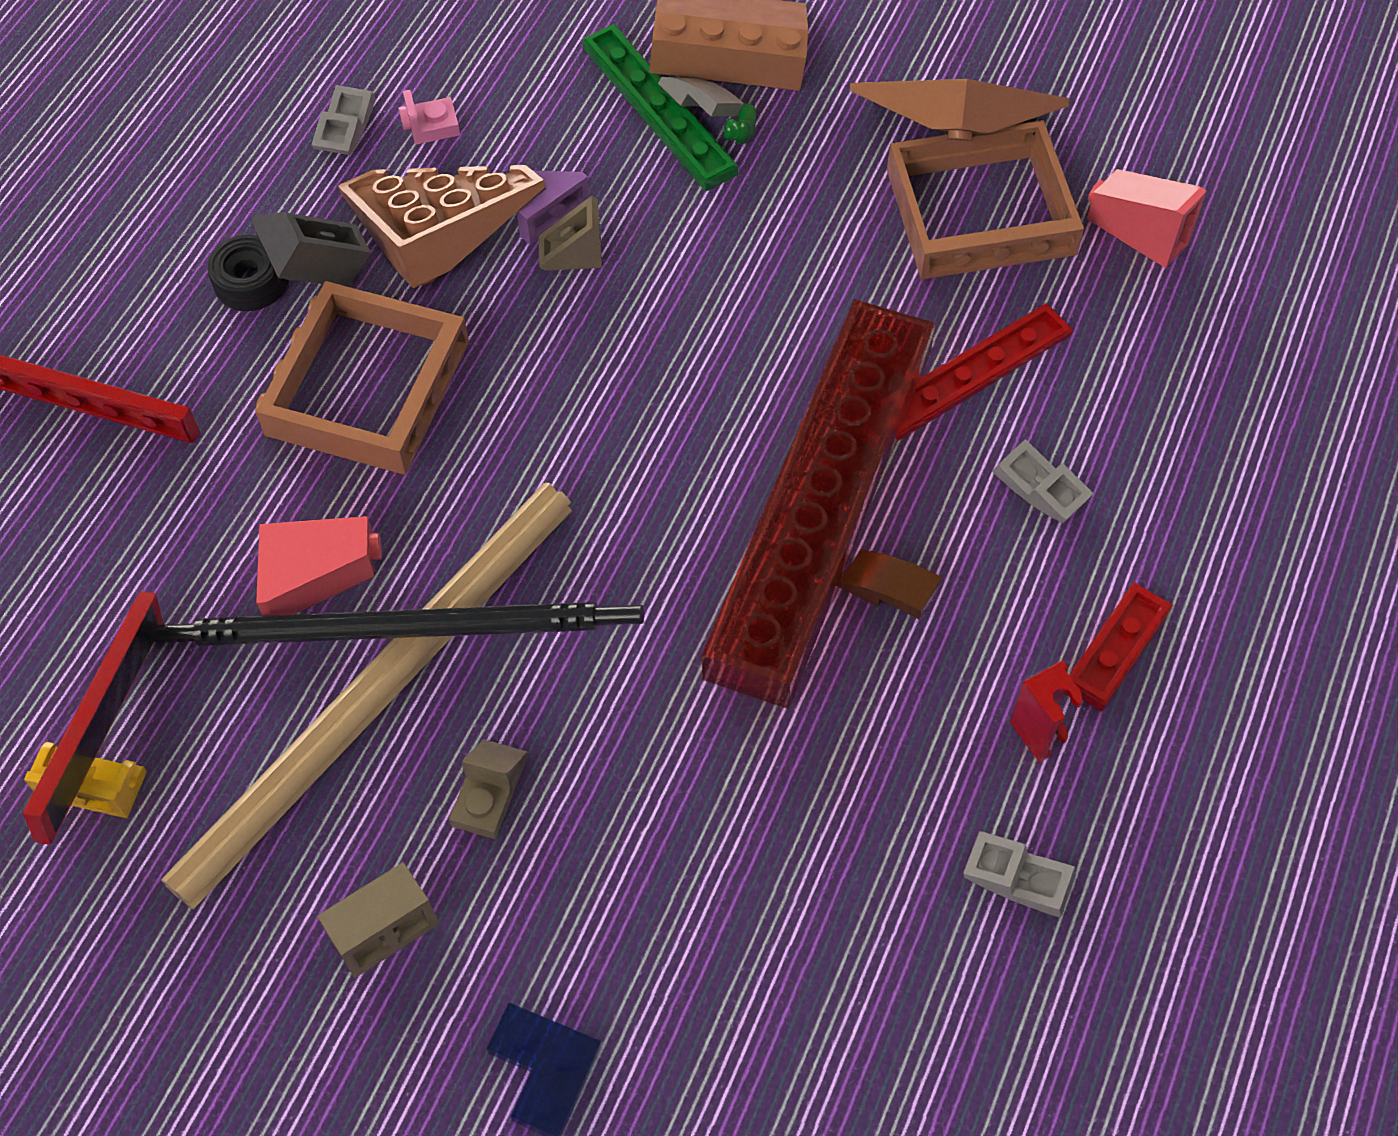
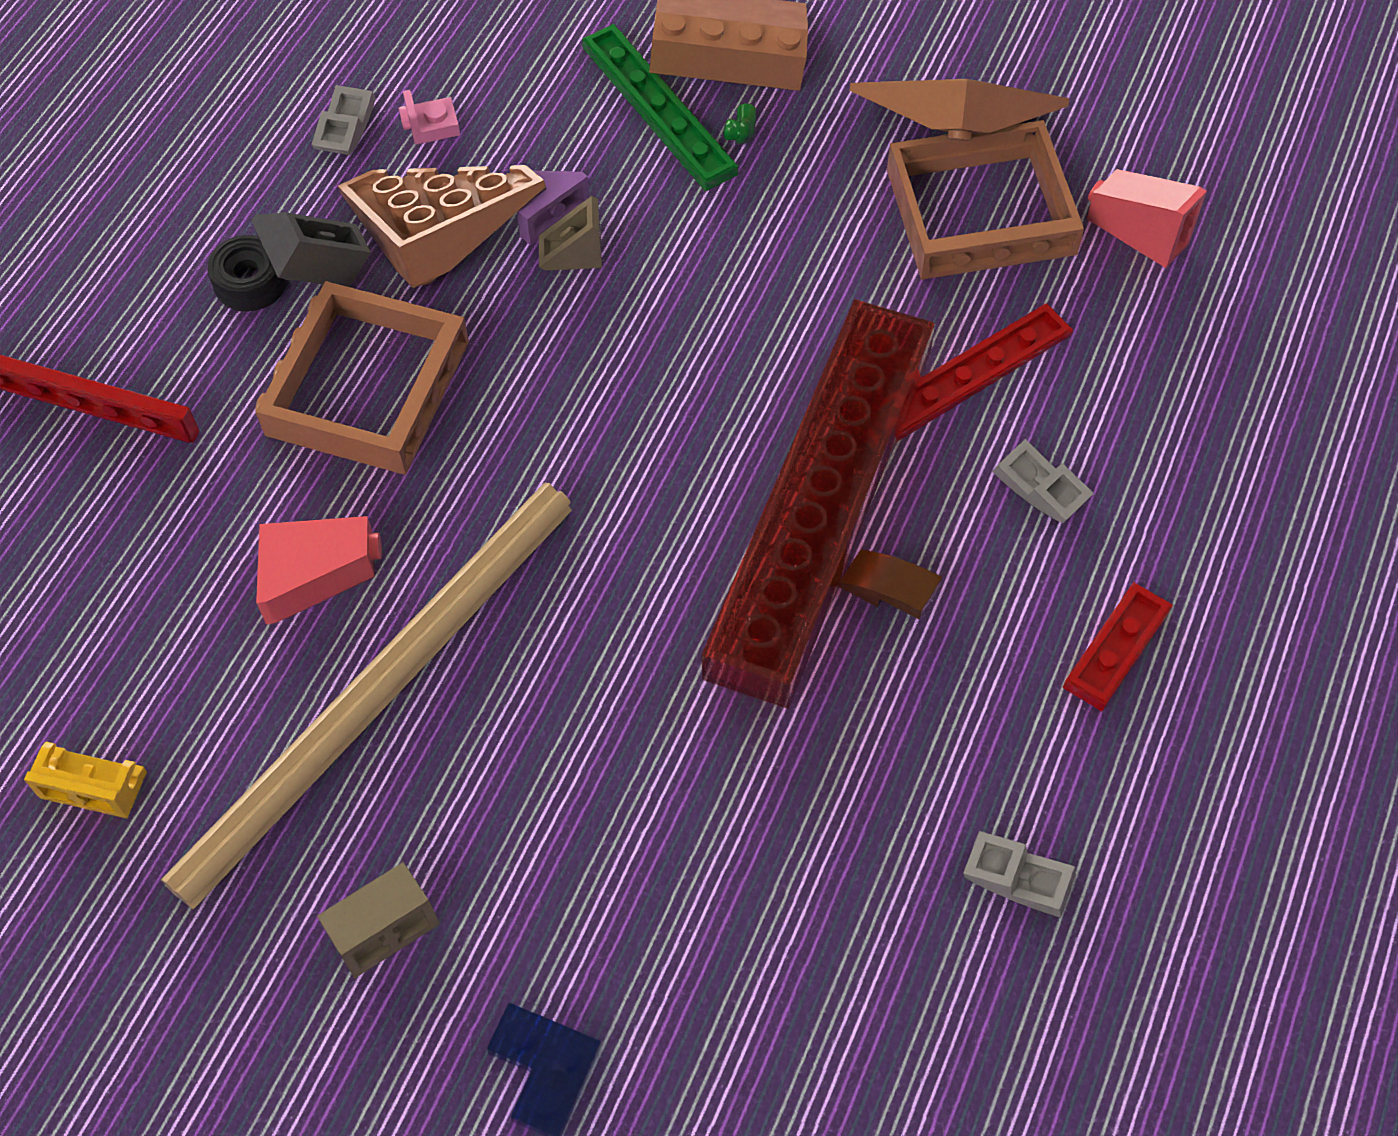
tile [23,591,164,845] -> none
black axle [154,602,644,646] -> none
dark tan slope [449,739,528,840] -> none
light grey slope [658,77,743,116] -> none
red hinge [1010,660,1082,763] -> none

